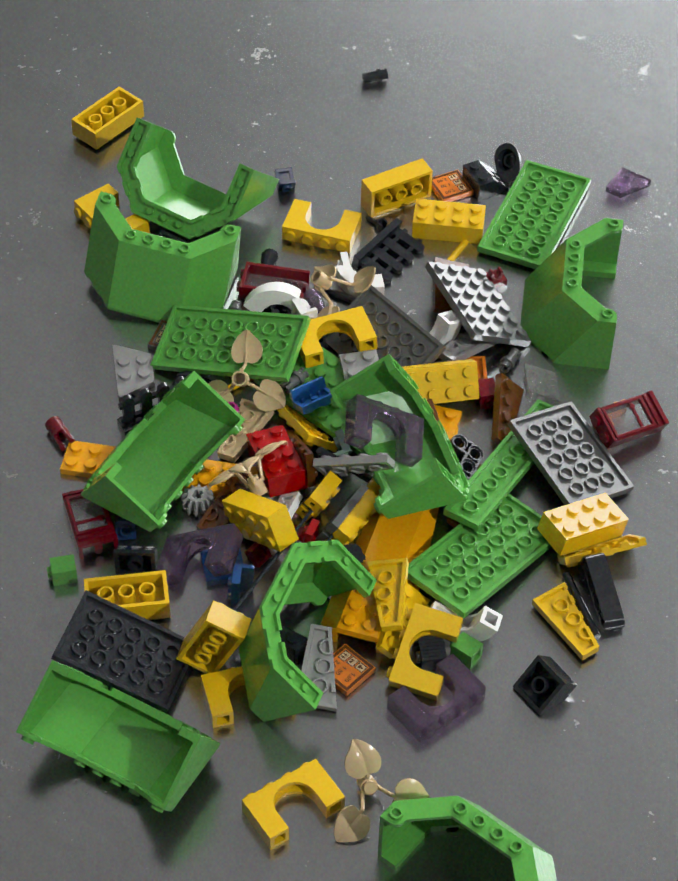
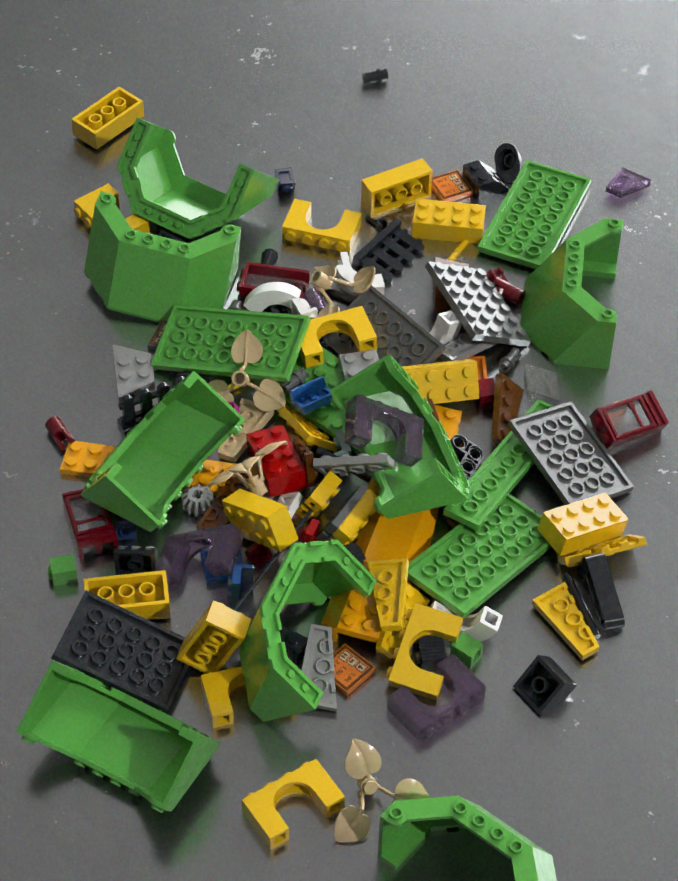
none -> dark red hinge [494,277,526,305]

